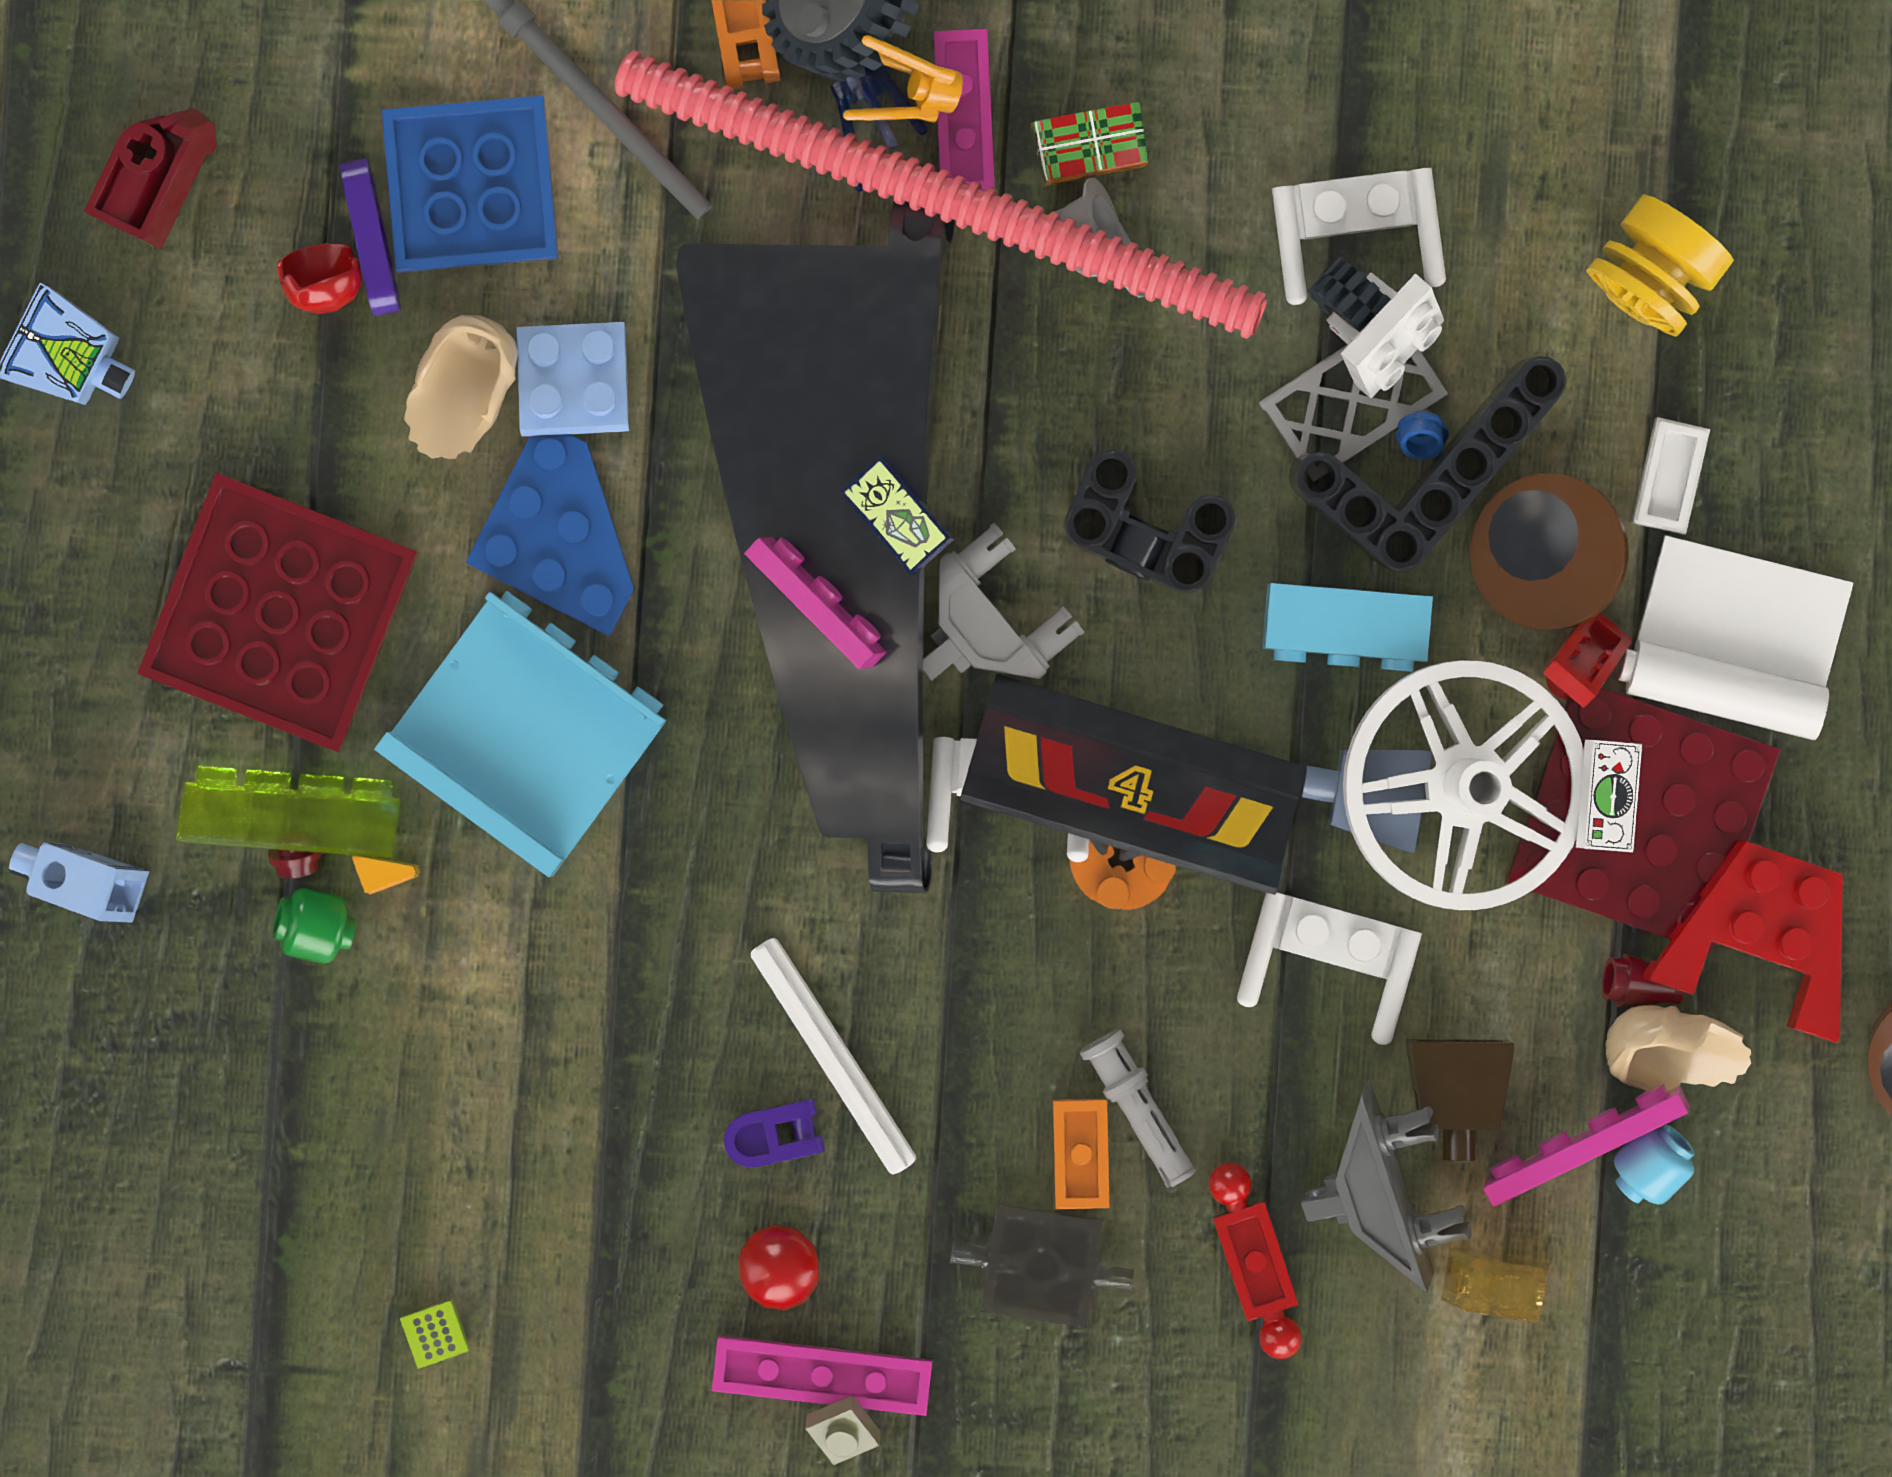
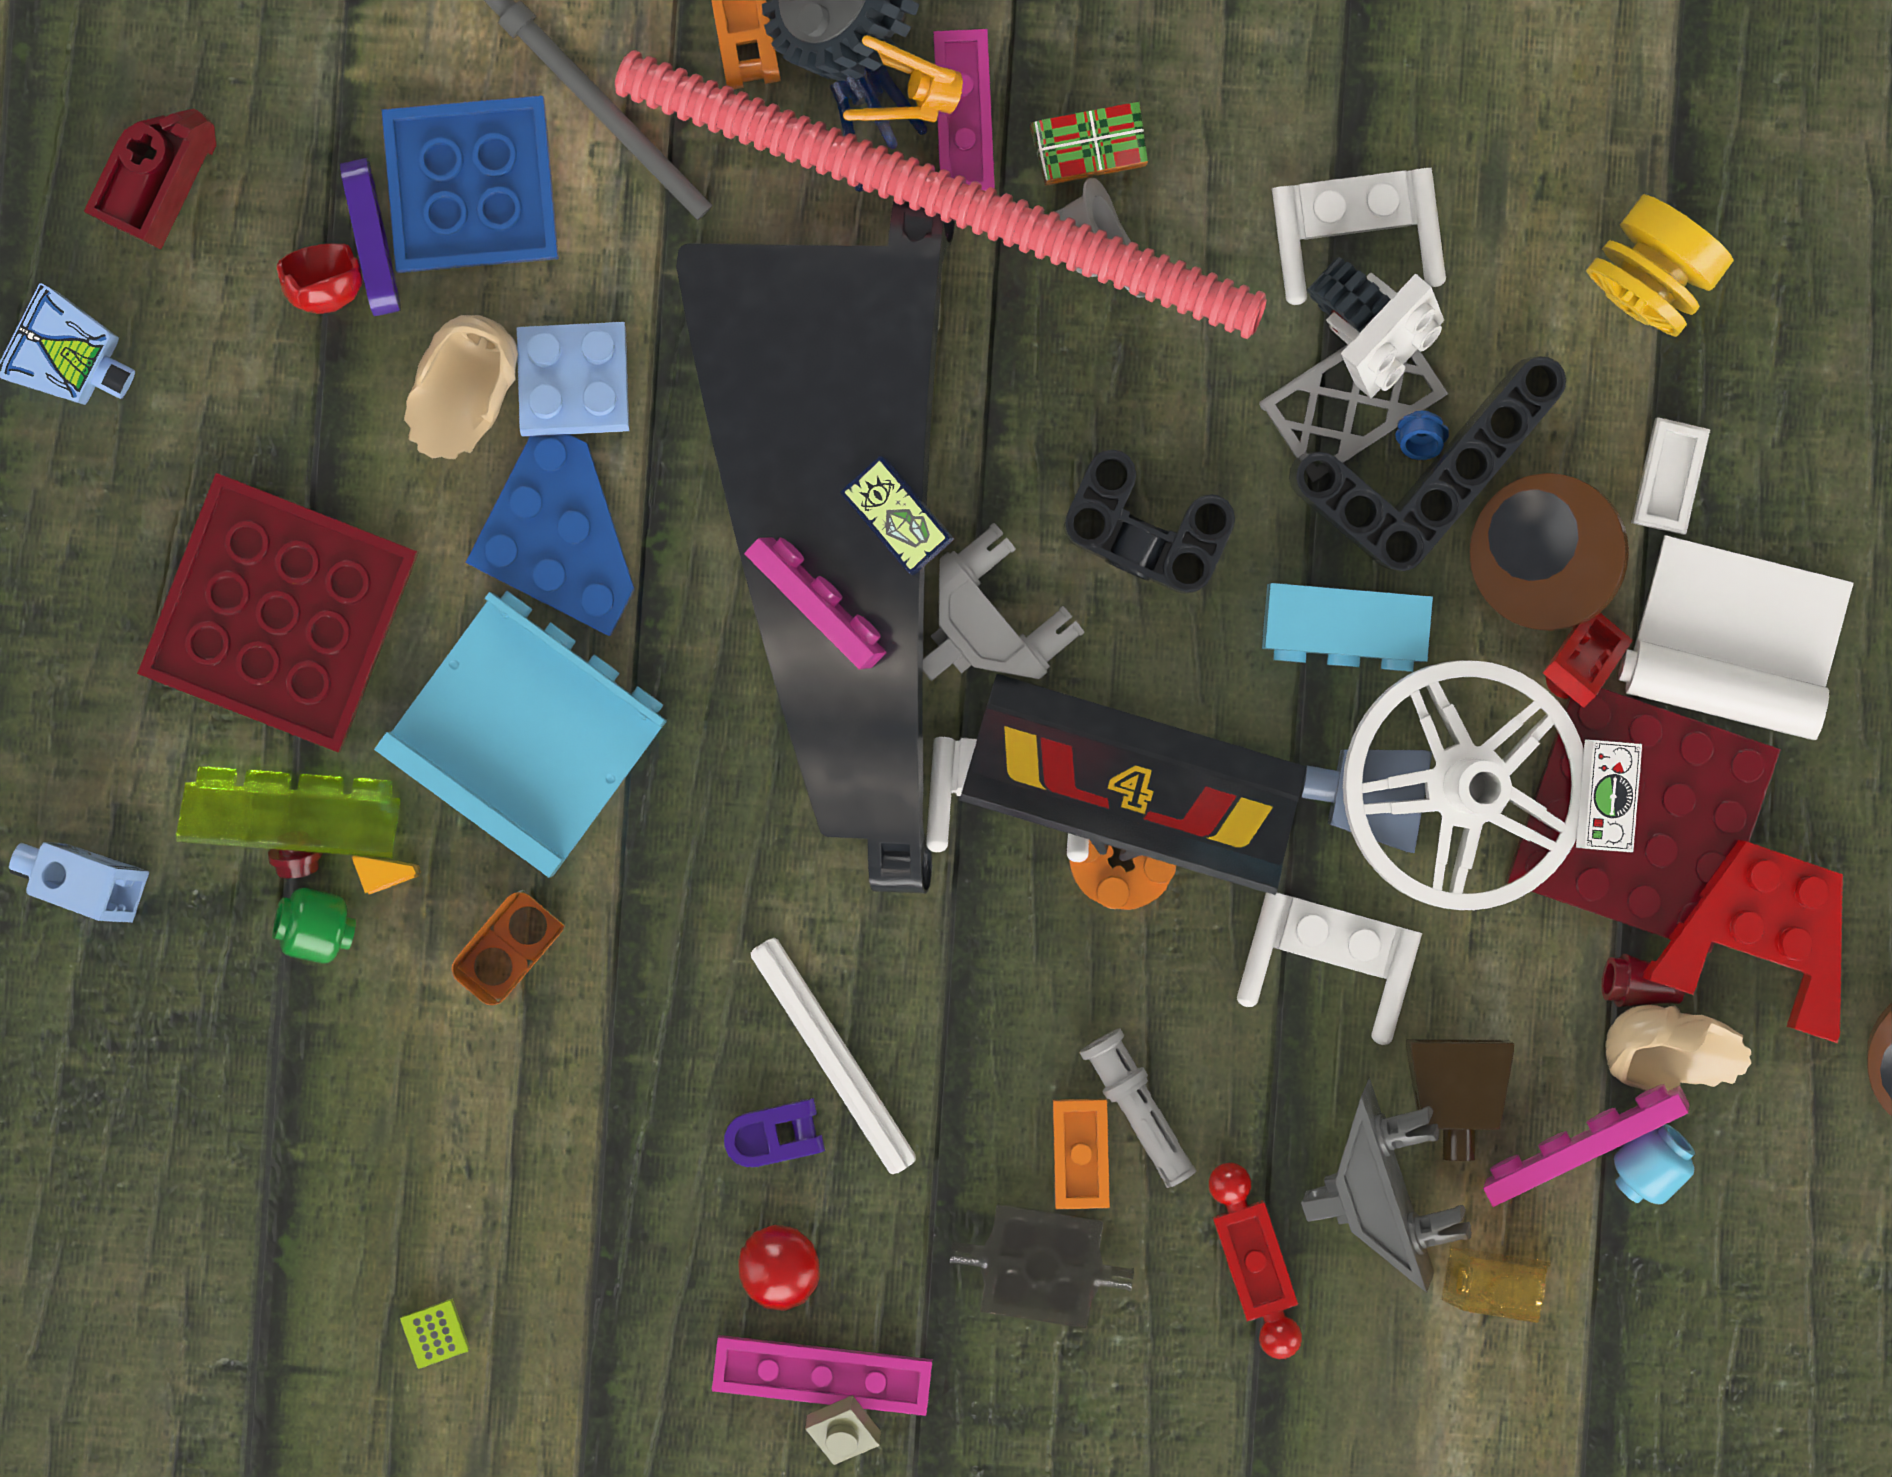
none -> orange piece [452,890,565,1005]

